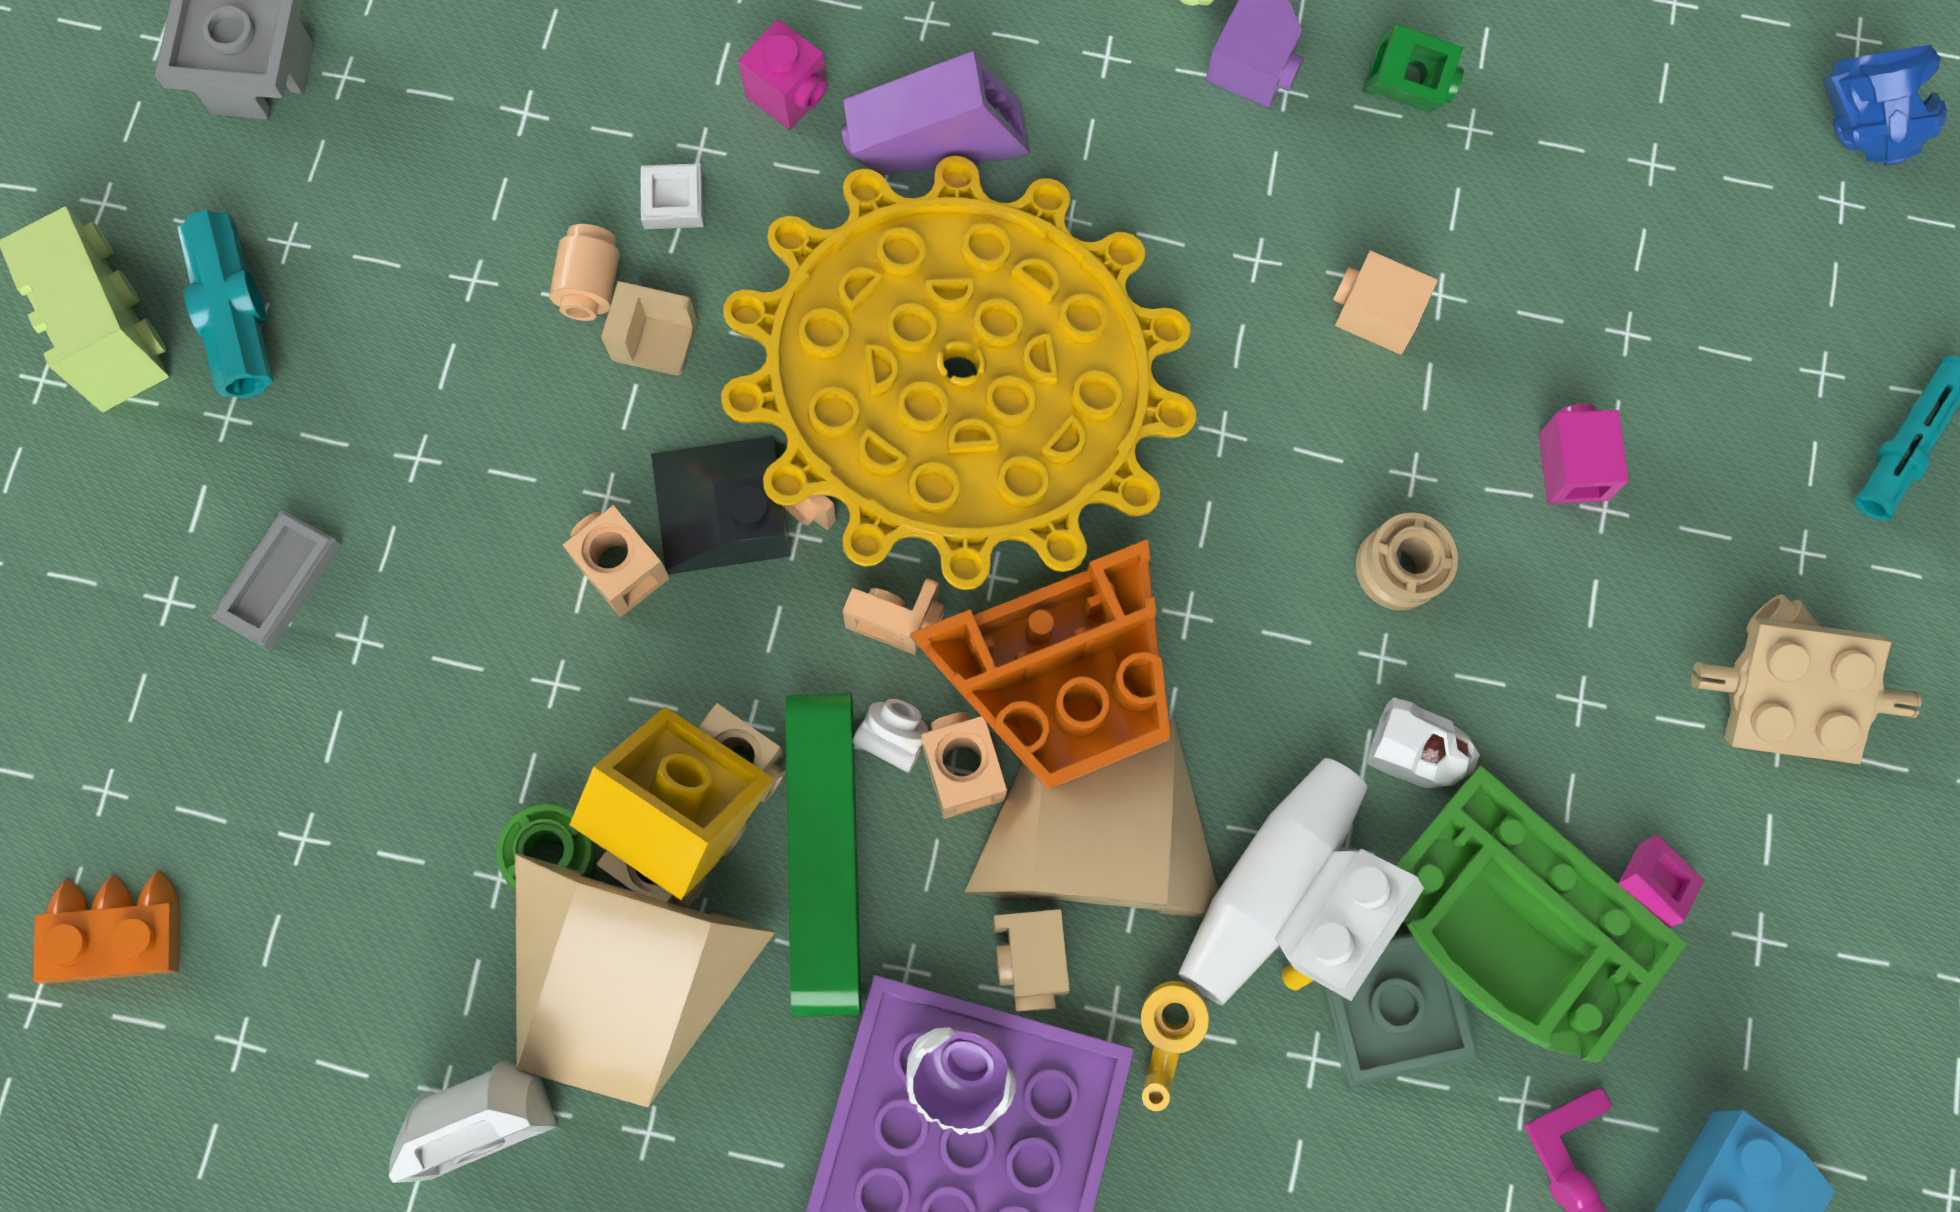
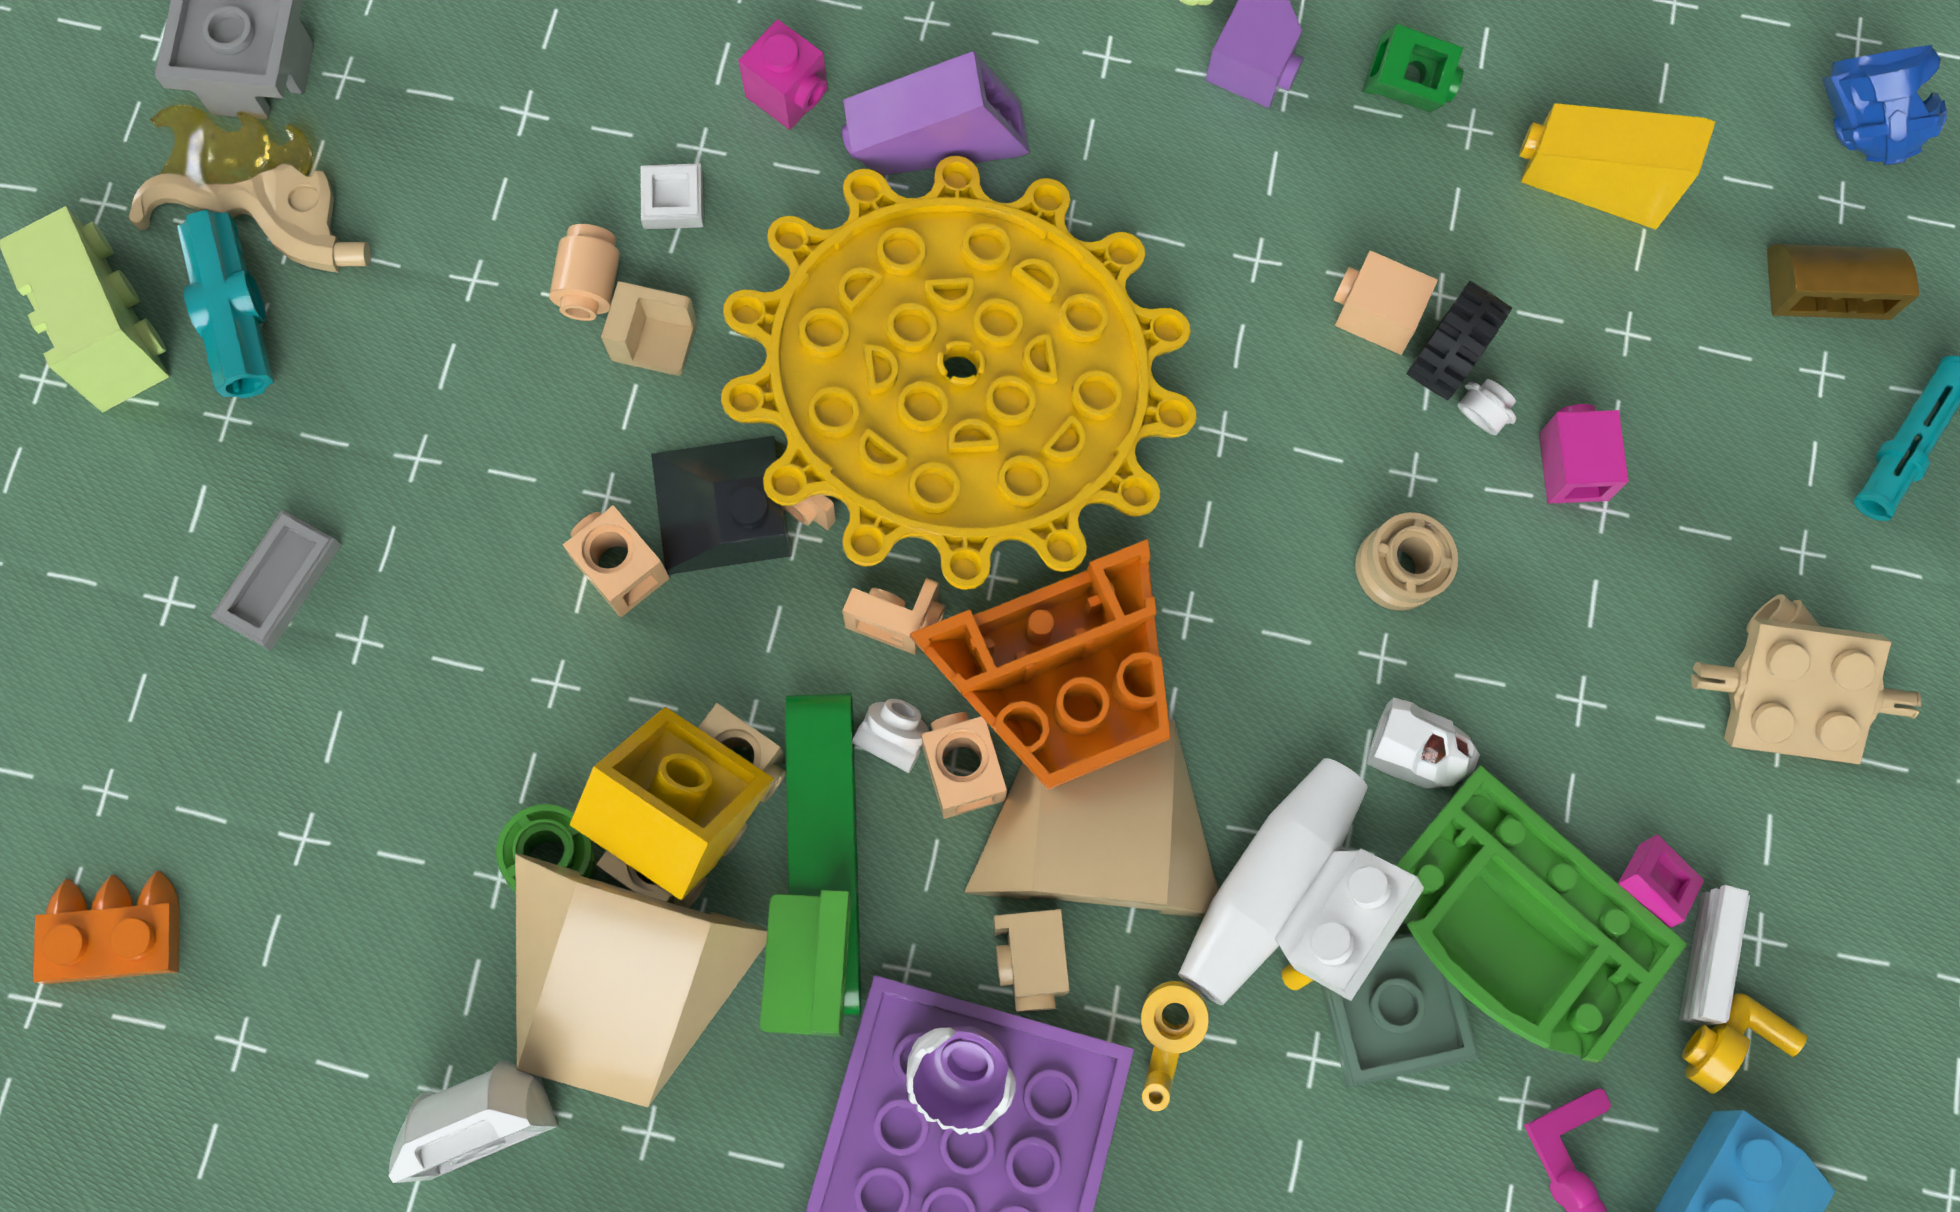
none -> piece [129,105,371,273]
none -> bright green panel [760,890,852,1037]
none -> black tyre [1406,281,1512,401]
none -> white plate [1457,379,1517,435]
none -> yellow slope [1519,103,1716,230]
none -> white tile [1679,885,1750,1026]
none -> yellow plate [1682,993,1807,1094]
none -> pearl gold brick [1767,244,1919,320]

